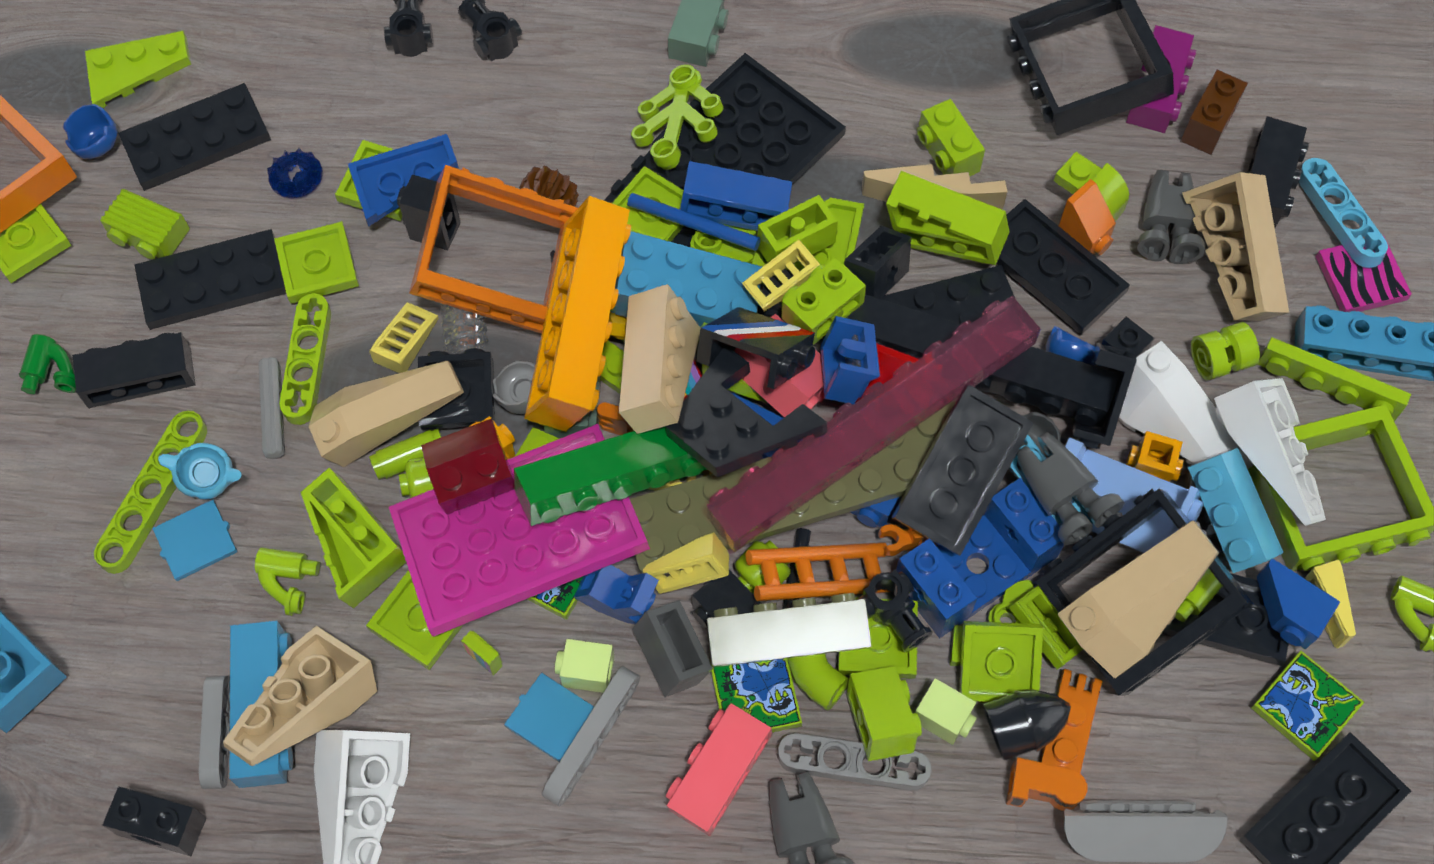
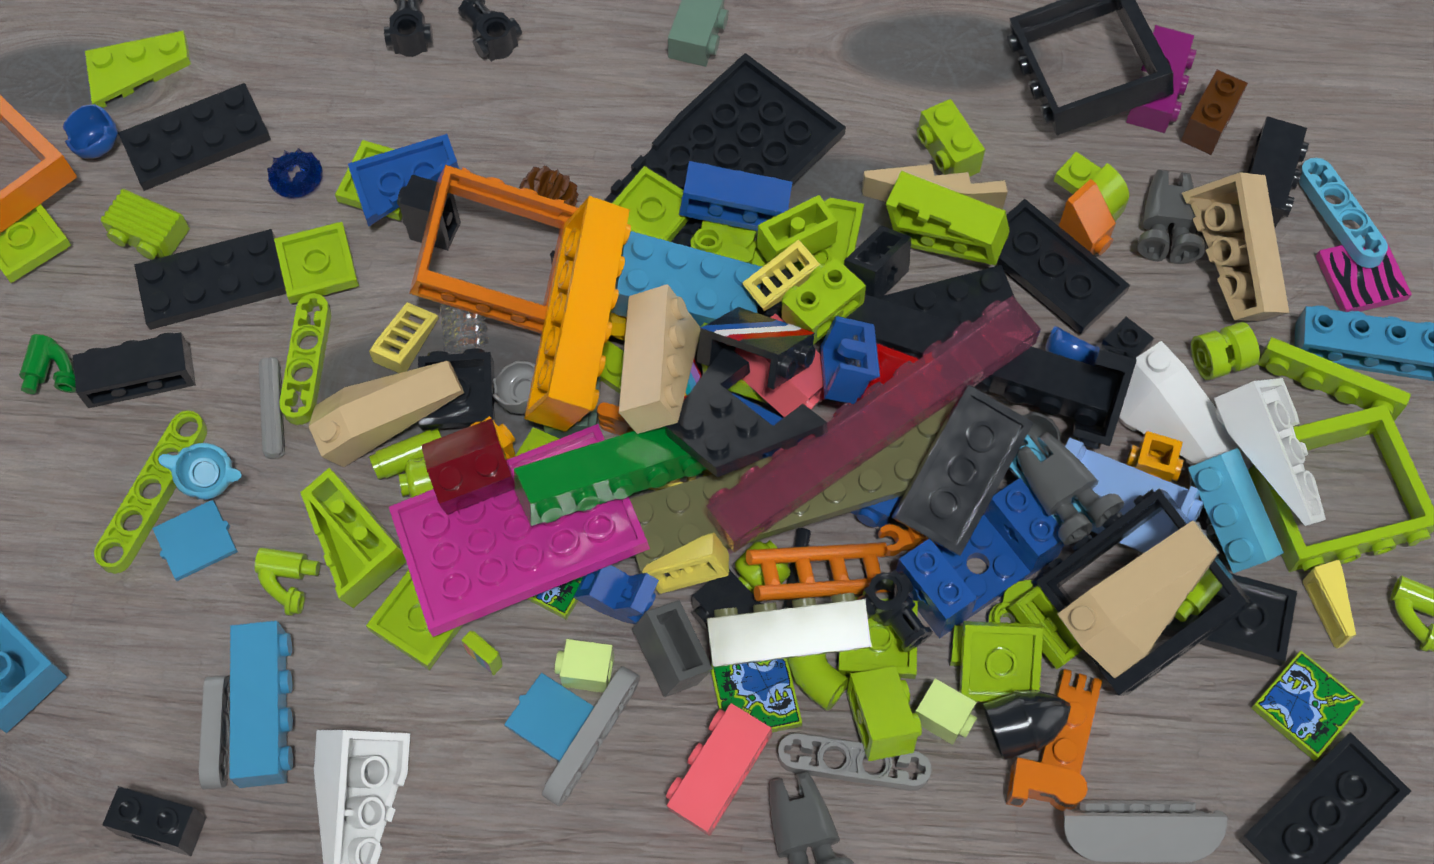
tan wedge [223,626,377,766] -> none
blue bar [627,193,761,251] -> none
lime plant [631,64,723,170] -> none
blue slope [1256,558,1340,649] -> none

